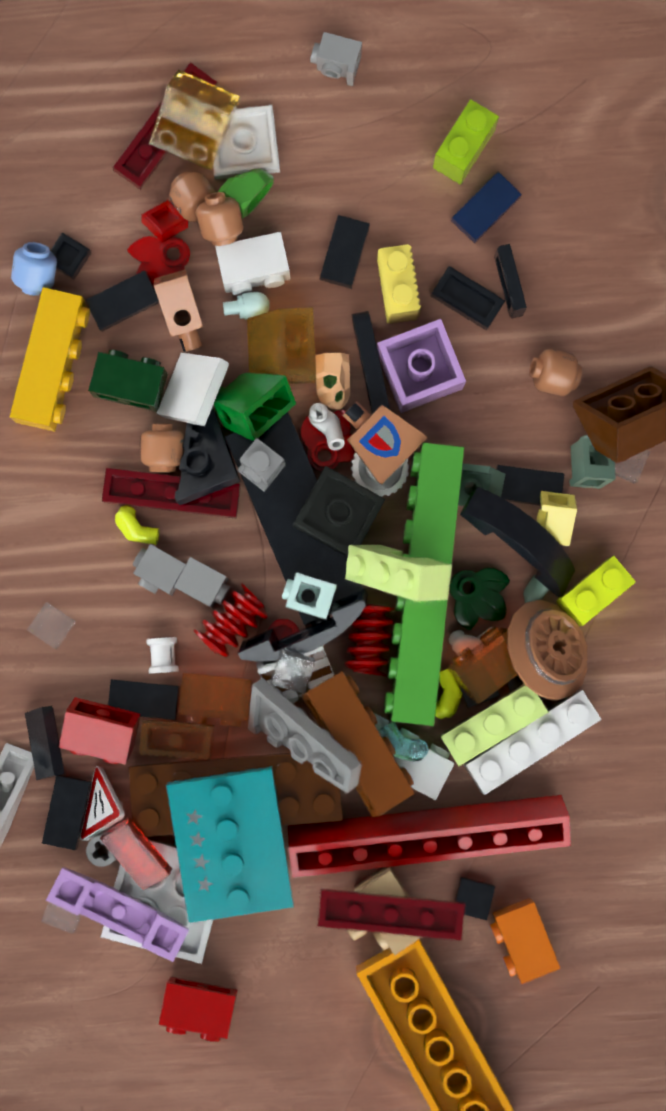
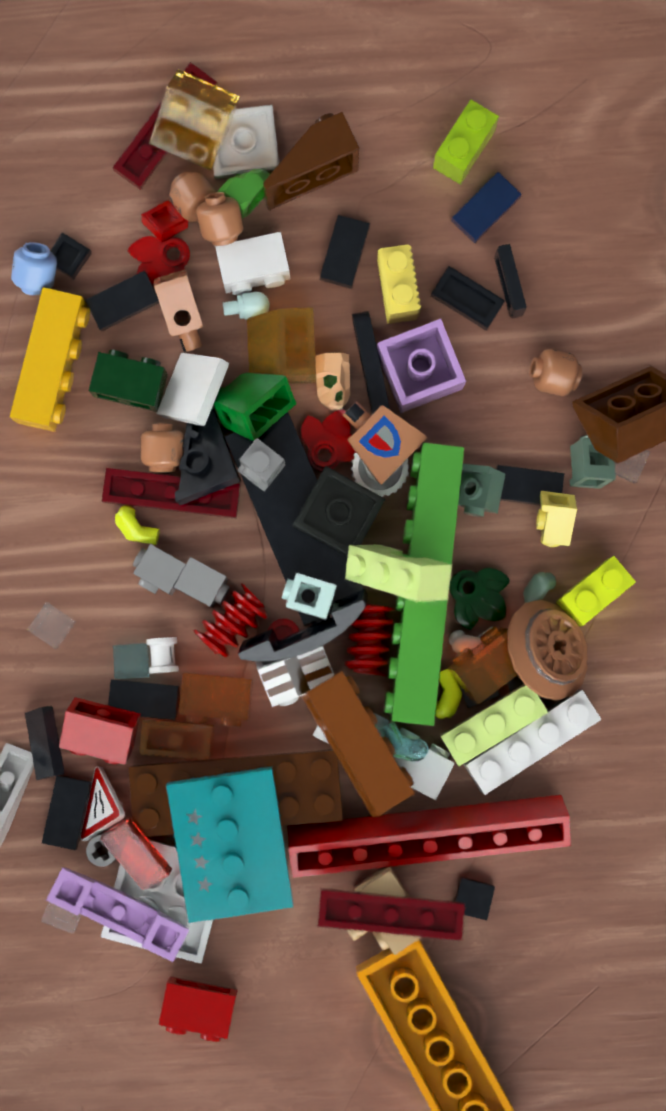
light grey wing [248,678,362,793] -> none
clear tile [271,649,315,693] -> none
white arm [309,403,345,450] -> none
light grey brick [310,32,362,86] -> none
black slope [460,487,575,598] -> none
orange piece [490,898,561,984] -> none
none -> clear light blue tile [113,643,150,680]
none -> reddish brown slope [263,112,359,211]

